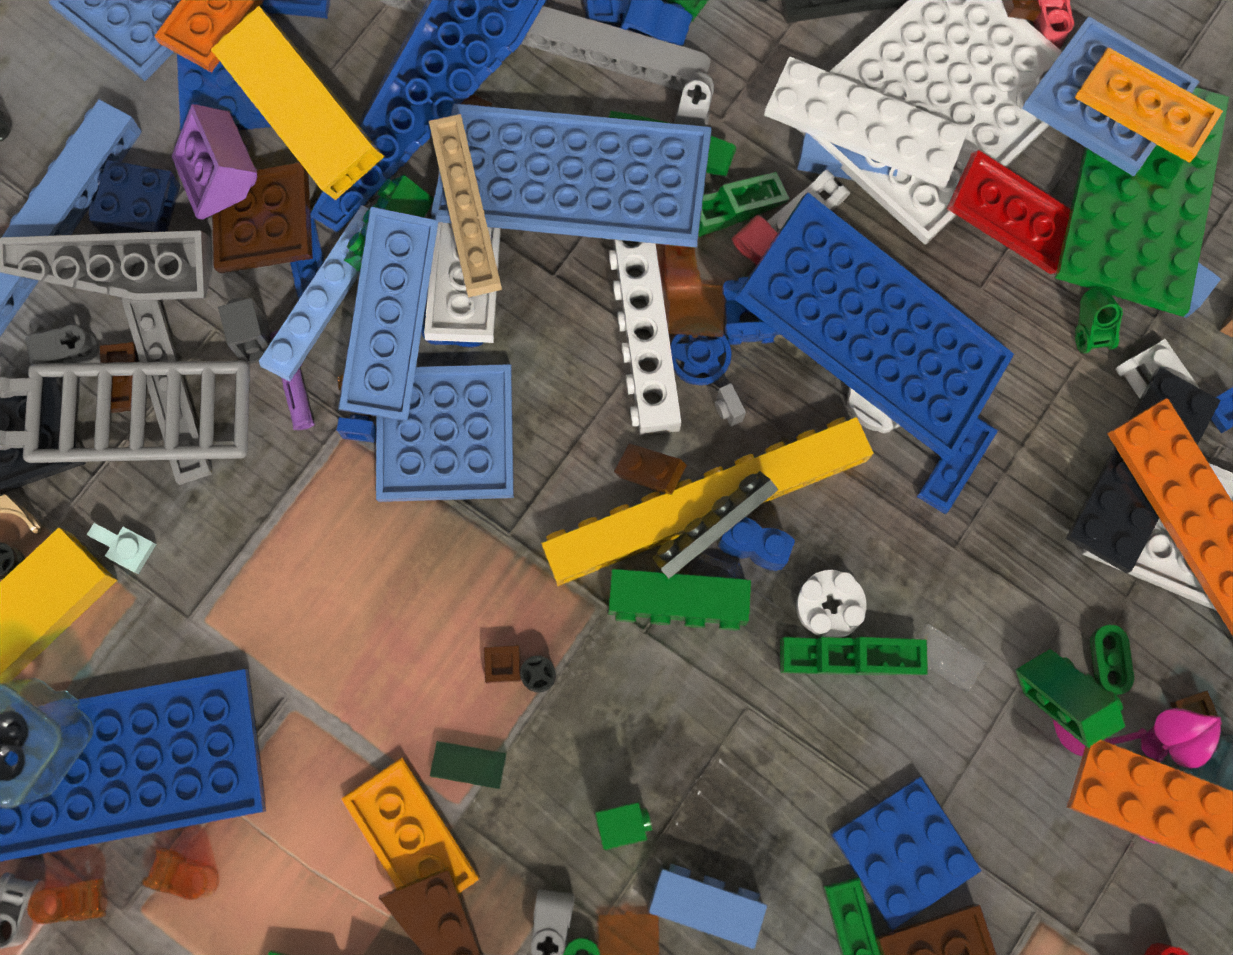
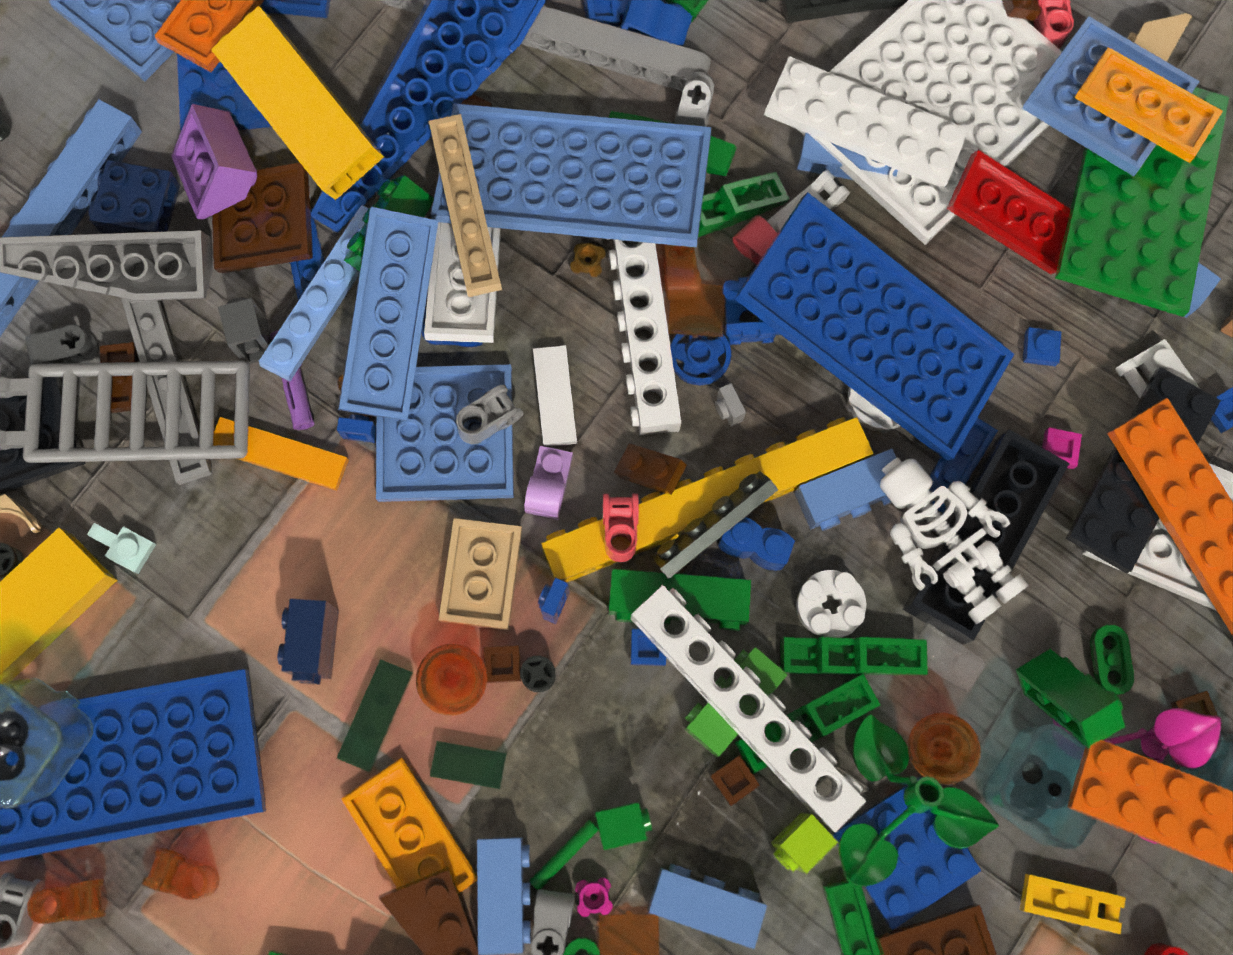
green piece [1075,287,1123,354] -> none
none -> light orange tile [213,417,349,491]
none -> dark blue brick [277,599,339,685]
none -> clear green tile [336,659,414,772]
none -> clear orange cone [416,644,487,716]
none -> tan plate [439,518,522,630]
none -> light grey piece [456,385,524,444]
none -> medium blue brick [477,837,531,955]
none -> lavender plate [524,446,573,520]
none -> green piece [529,820,599,891]
none -> white tile [533,345,577,447]
none -> blue plate [538,578,569,624]
none -> pearl gold plate [570,243,606,277]
none -> dark pink plate [575,878,613,917]
none -> coral piece [603,494,639,563]
none -> white brick [630,585,866,832]
none -> blue plate [631,629,667,666]
none -> bright green brick [685,647,788,757]
none -> reddish brown plate [710,755,760,806]
none -> green slope [735,674,881,774]
none -> lime brick [771,813,838,874]
none -> medium blue brick [794,449,897,531]
none -> green plant [839,714,999,886]
none -> white piece [880,458,1029,624]
none -> black brick [902,429,1070,645]
none -> clear orange cone [908,713,981,784]
none -> clear light blue piece [983,724,1097,849]
none -> yellow plate [1020,874,1126,934]
none -> blue plate [1023,327,1062,366]
none -> dark pink plate [1042,427,1082,469]
none -> tan slope [1127,13,1192,62]

